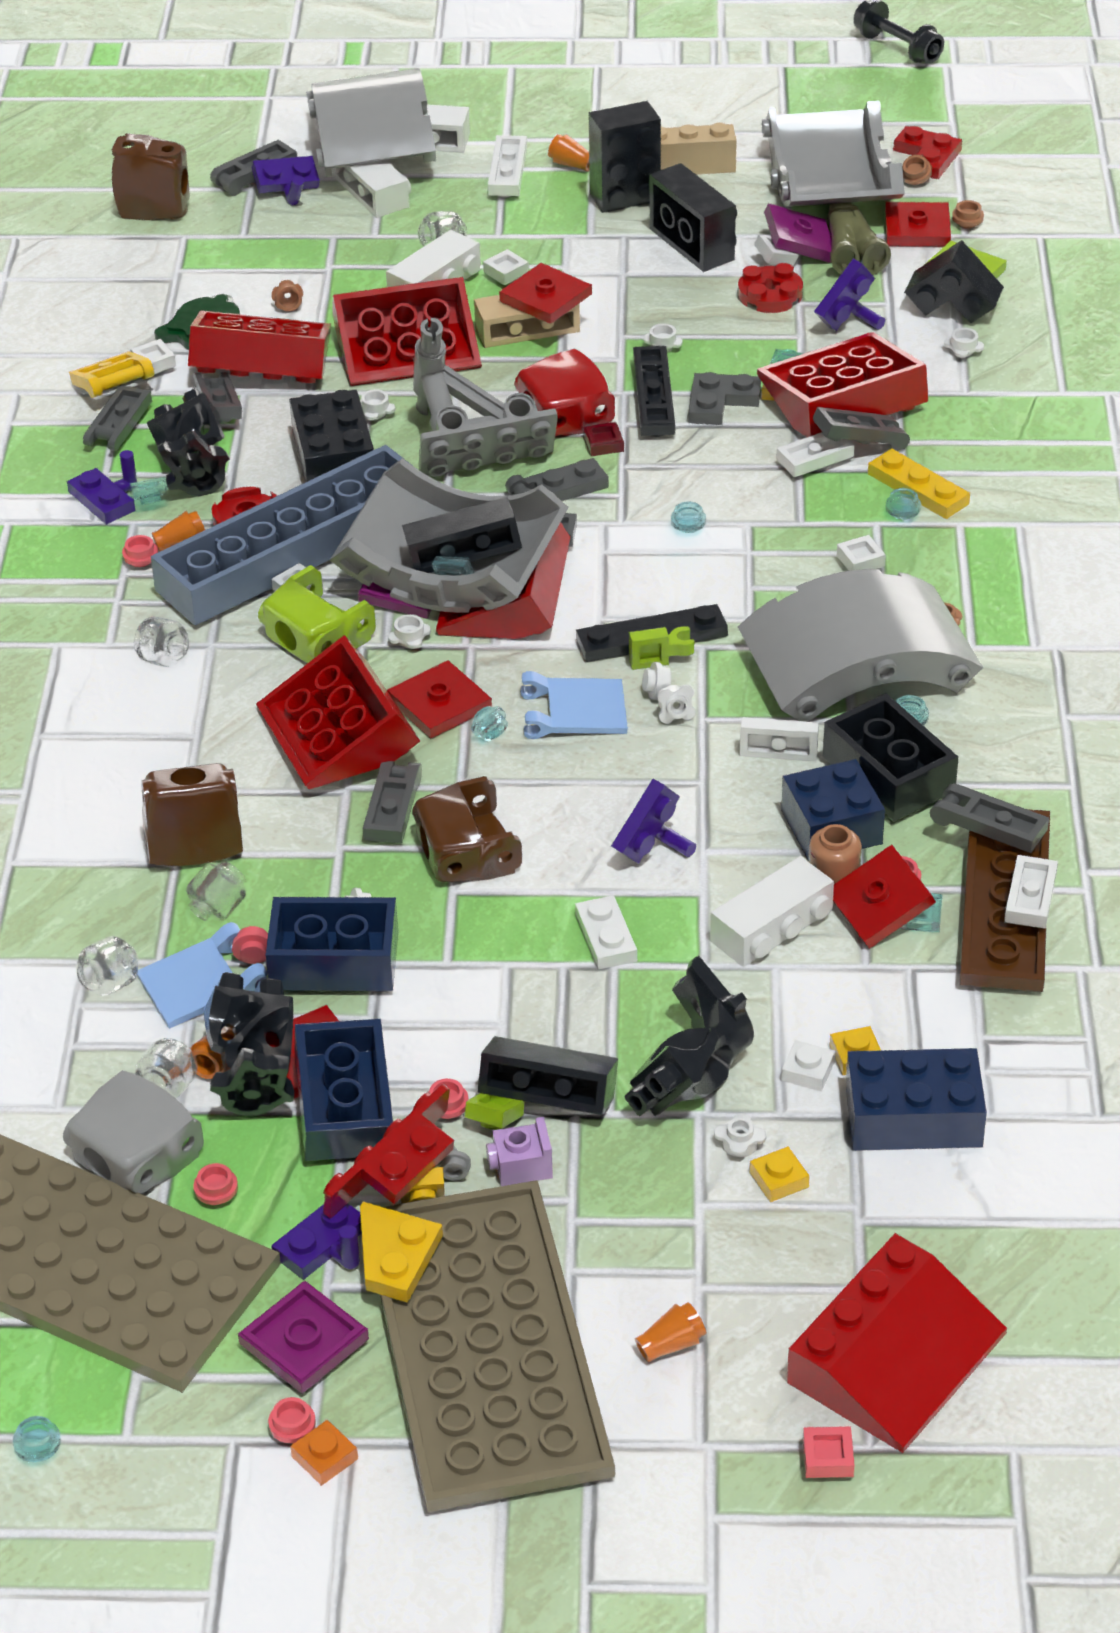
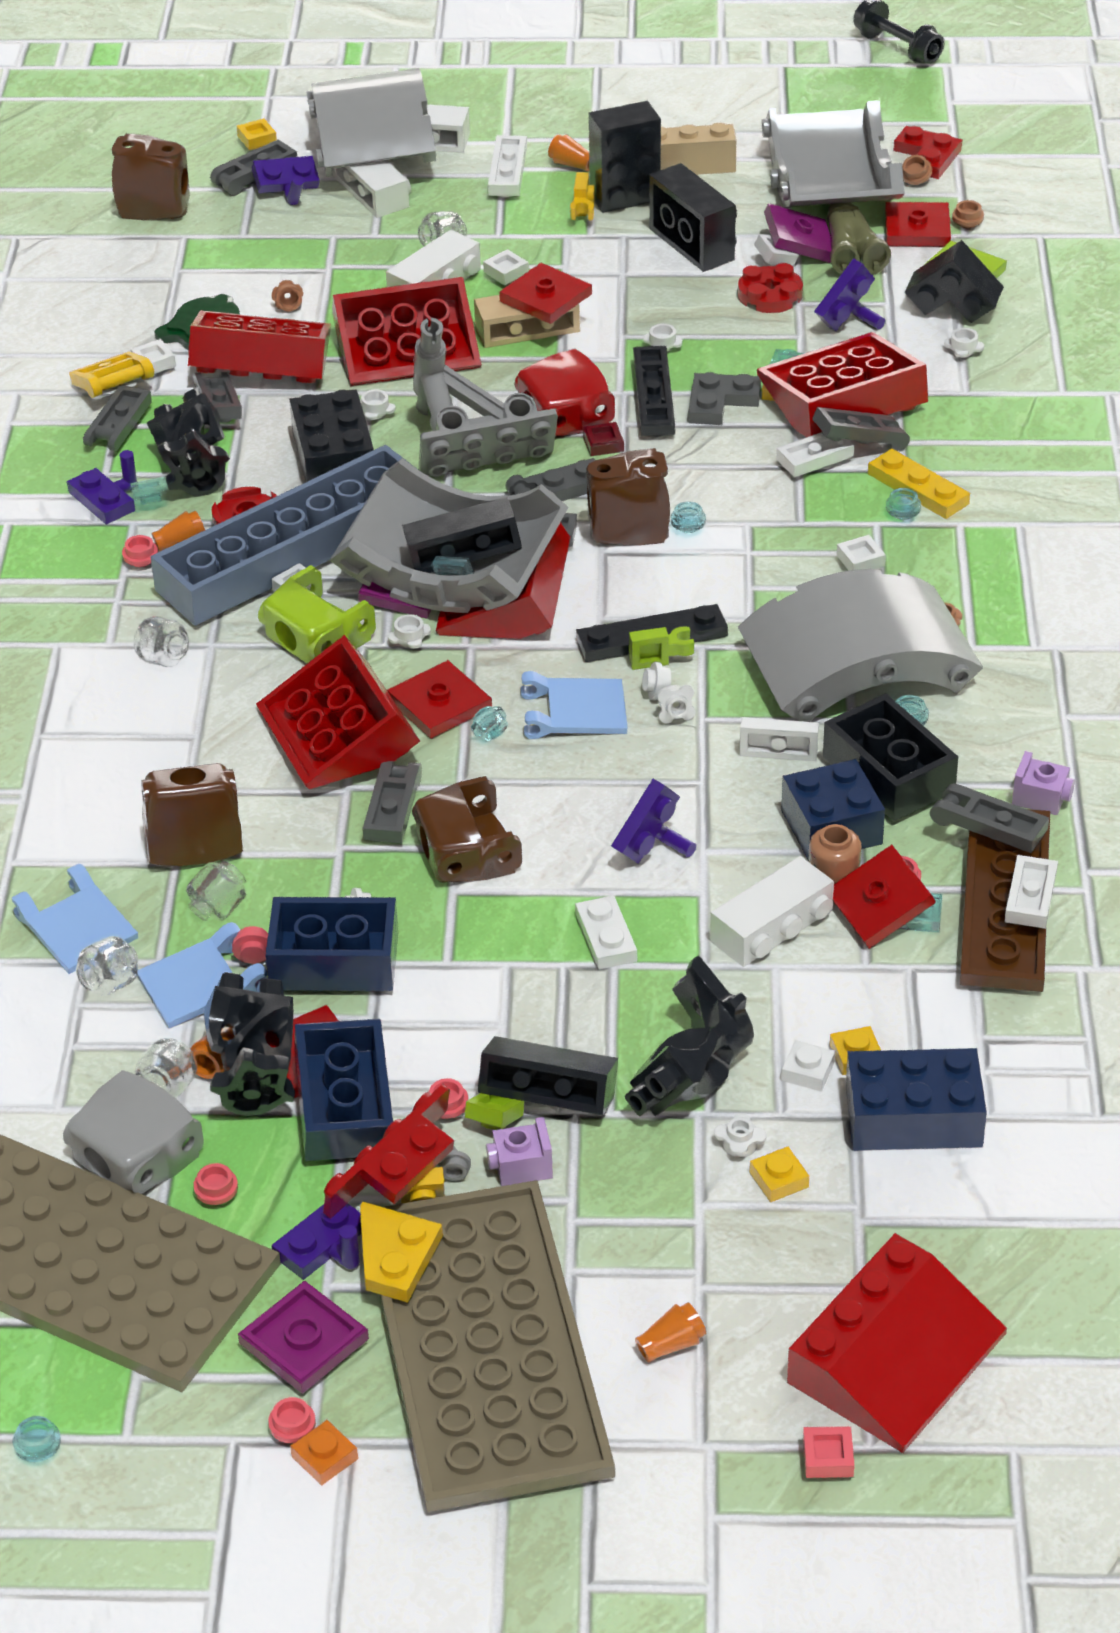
none -> light blue flag [12,864,138,974]
none -> yellow plate [237,118,277,150]
none -> yellow plate [570,172,595,220]
none -> reddish brown piece [586,448,670,546]
none -> lavender brick [1012,751,1075,815]

